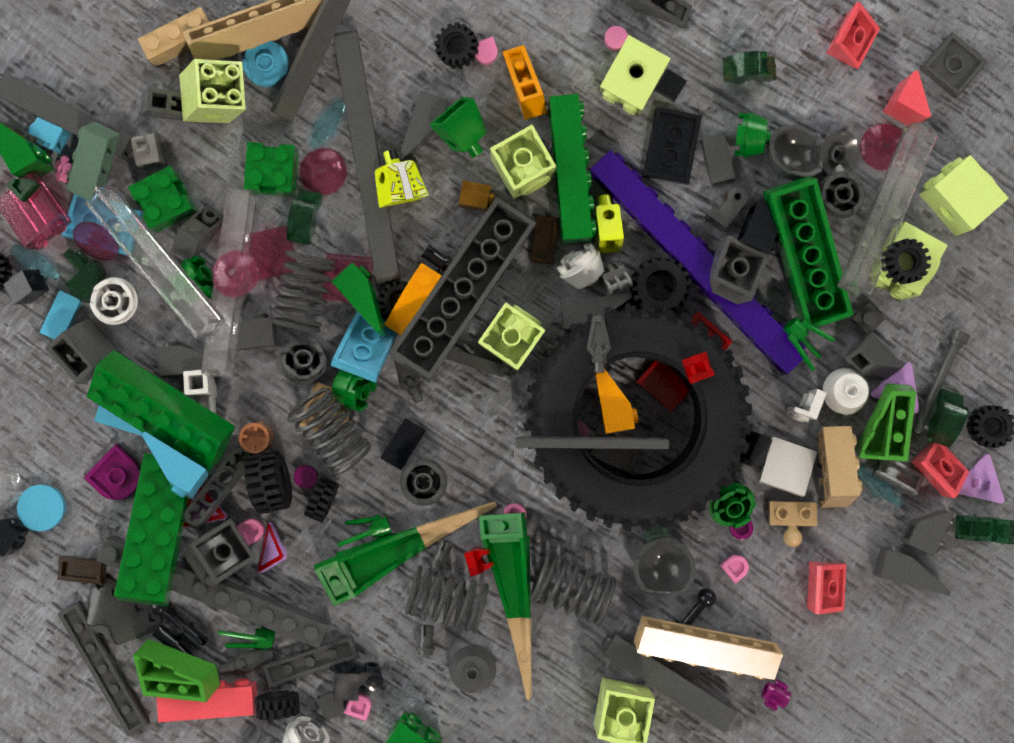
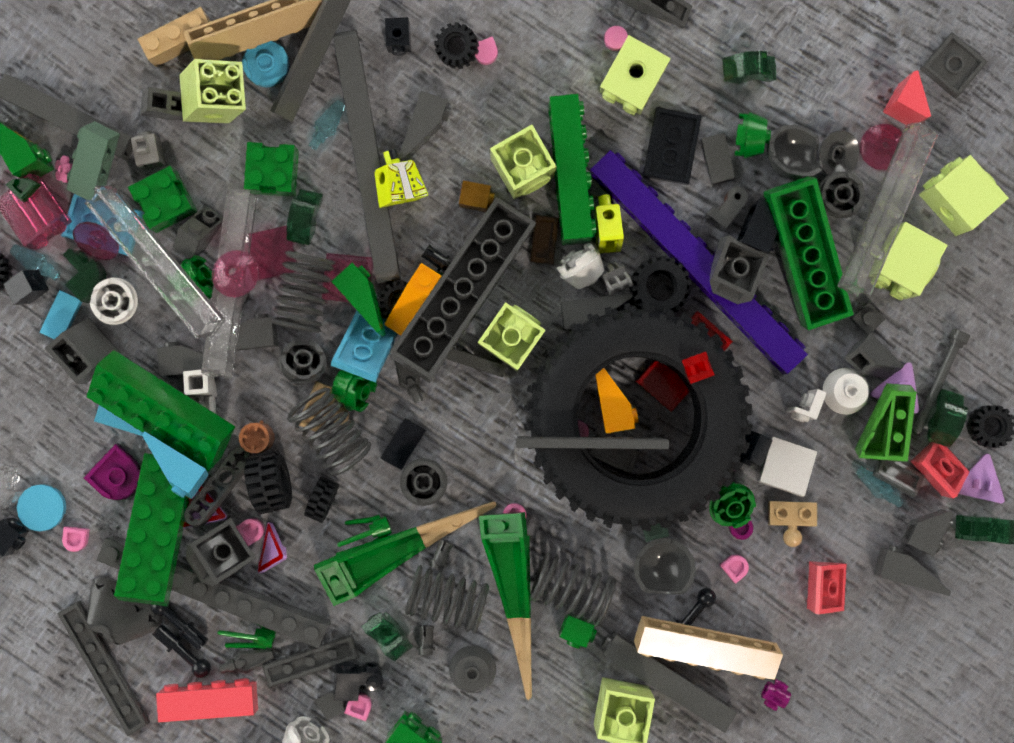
medium azure brick [28,117,71,154] -> none
dark brown tile [57,555,107,584] -> none
bright green wedge [133,639,220,702] -> none
black tyre [255,690,300,720] -> none
magenta tile [294,465,318,489] -> none
clear pink dish [300,148,347,195] -> none
green torso [430,97,487,157] -> none
red tile [464,547,494,576] -> none
light orange slope [502,45,547,120] -> none
dark grey piece [587,315,611,374] -> none
black tile [654,69,687,102] -> none
green plant [783,317,835,371] -> none
tan wedge [818,426,863,508] -> none
coral slope [826,2,880,69] -> none
black tyre [881,238,931,284] -> none
none -> bright pink tile [62,526,90,552]
none -> clear green brick [361,612,413,661]
none -> black brick [385,17,411,56]
none -> green brick [559,613,597,649]

